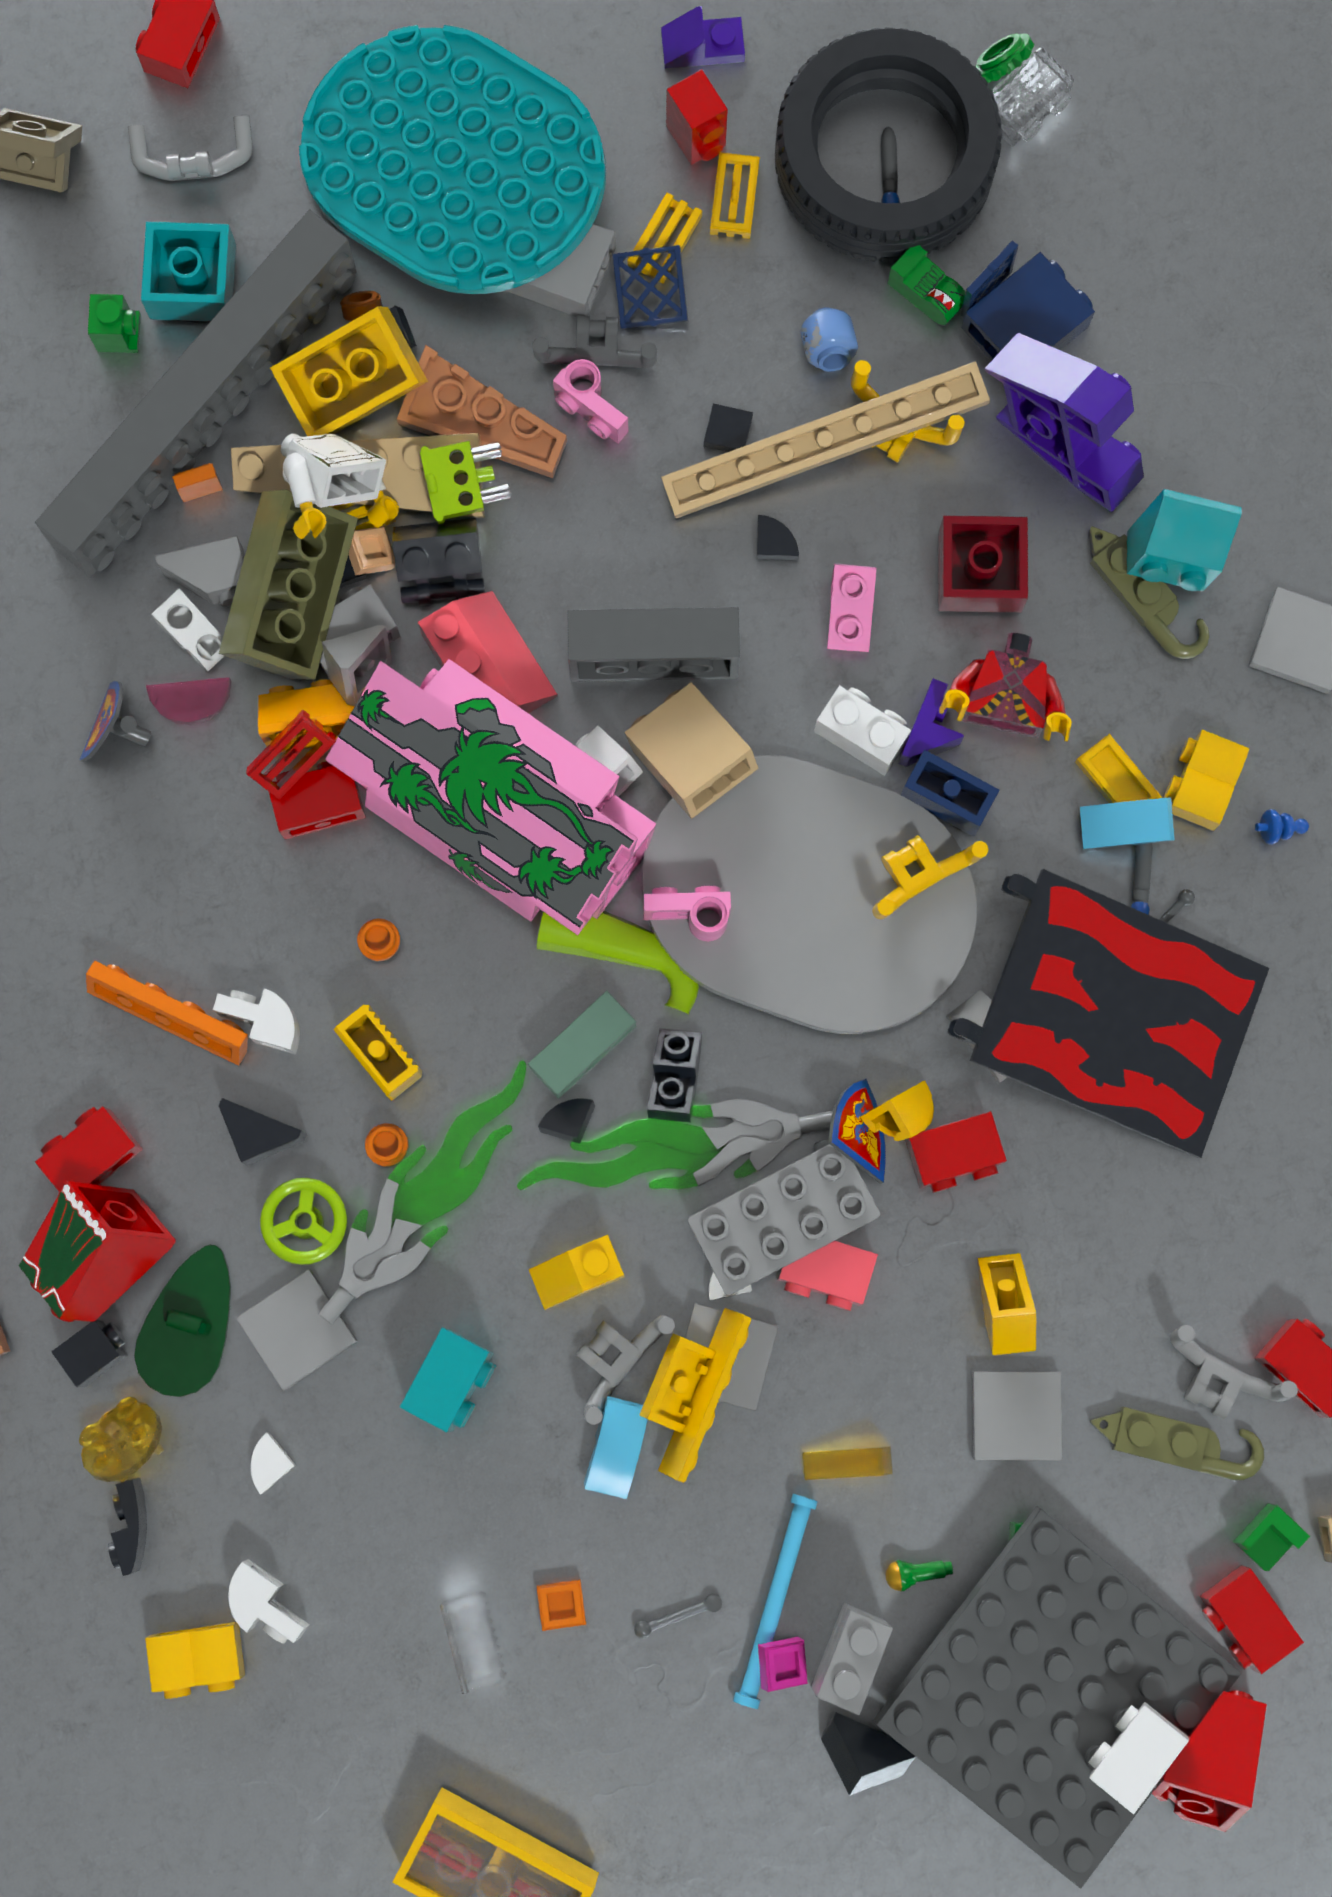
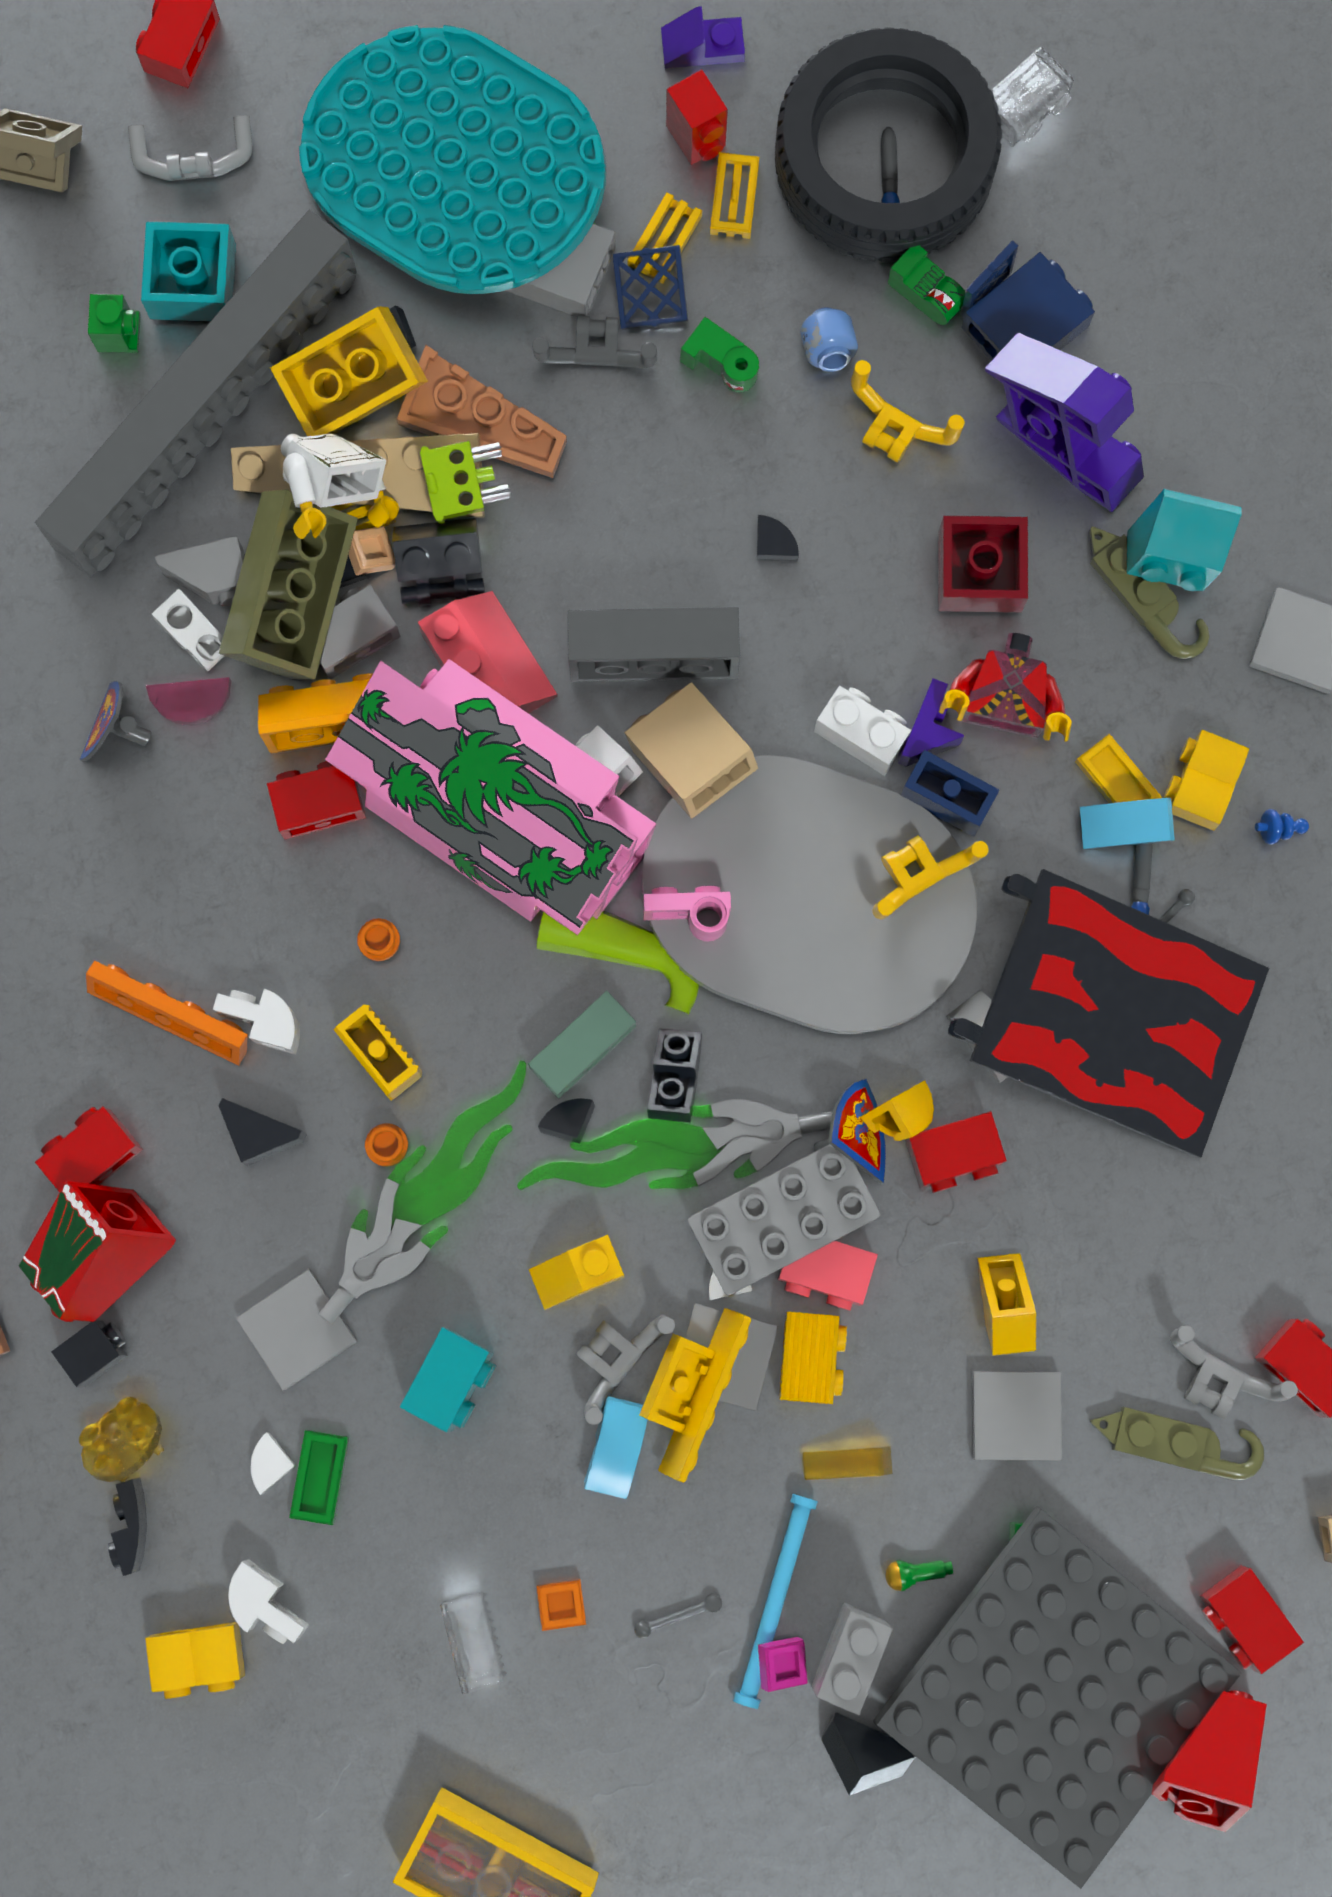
dark green shield [134,1245,231,1397] -> none
orange tile [172,463,223,503] -> none
red tile [246,710,336,800] -> none
lime piece [260,1178,347,1265] -> none
light grey slope [322,625,392,706] -> none
dark orange tile [340,290,383,321] -> none
bright pink plate [553,359,629,444] -> none
tan plate [661,361,990,519] -> none
black tile [703,403,753,452] -> none
bright pink plate [827,564,877,652] -> none
green gear [975,33,1035,83] -> none
white brick [1088,1702,1189,1814] -> none
green panel [1233,1503,1310,1571] -> none
none -> green tile [289,1430,349,1525]
none -> green leg [680,317,759,392]
none -> yellow brick [779,1311,847,1404]

